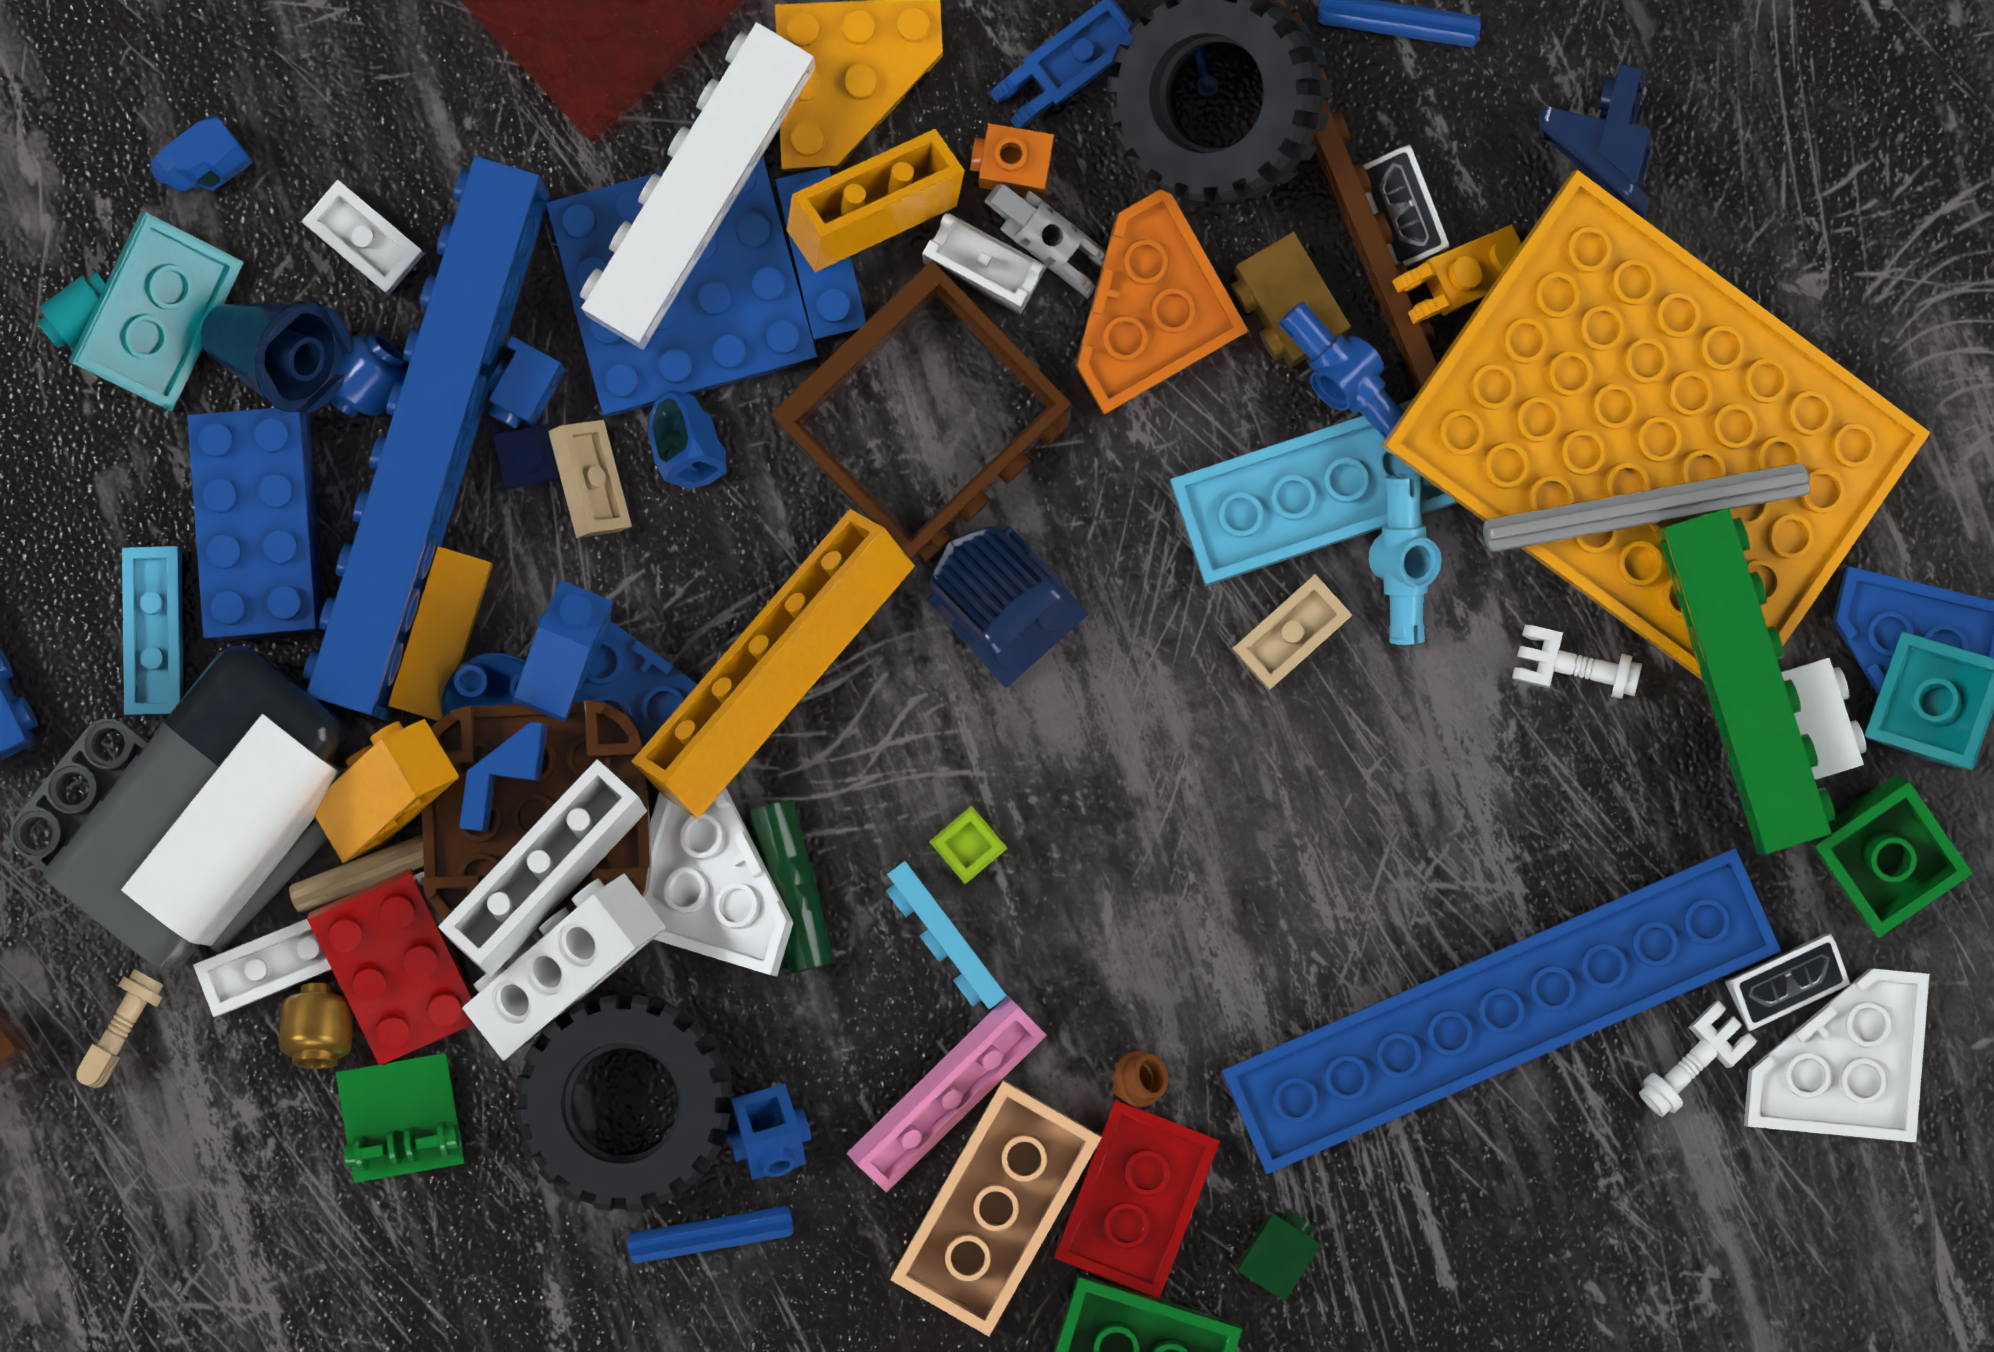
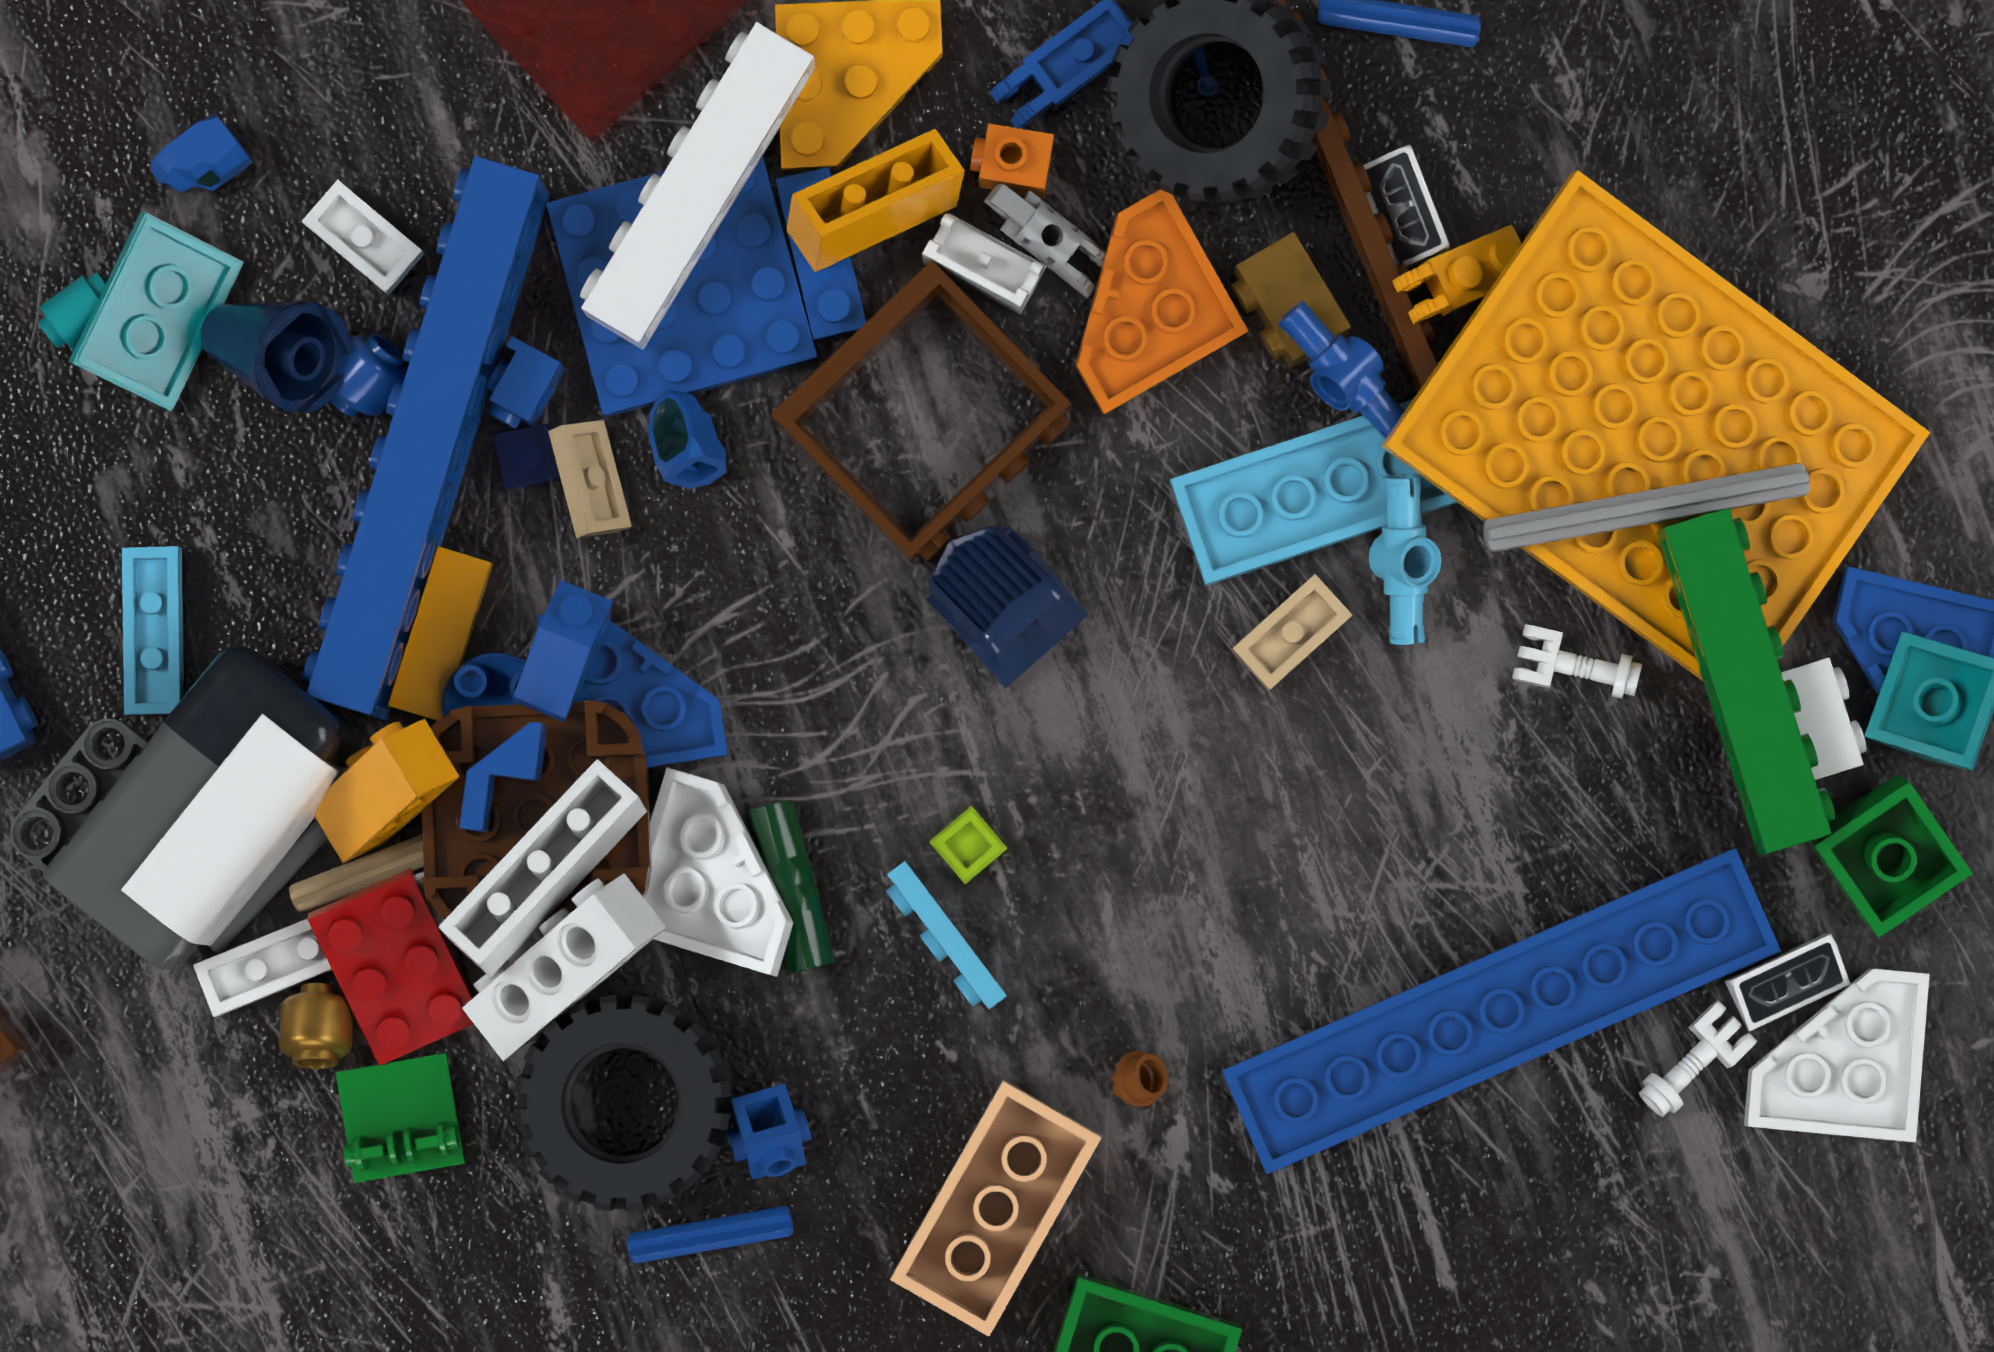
tan hinge [77,969,164,1088] -> none
blue brick [187,408,326,643] -> none
light orange brick [631,509,915,819] -> none
bright pink plate [847,995,1047,1193] -> none
red plate [1054,1099,1220,1299] -> none
dark green brick [1234,1208,1321,1301] -> none
dark blue piece [1538,64,1653,218] -> none

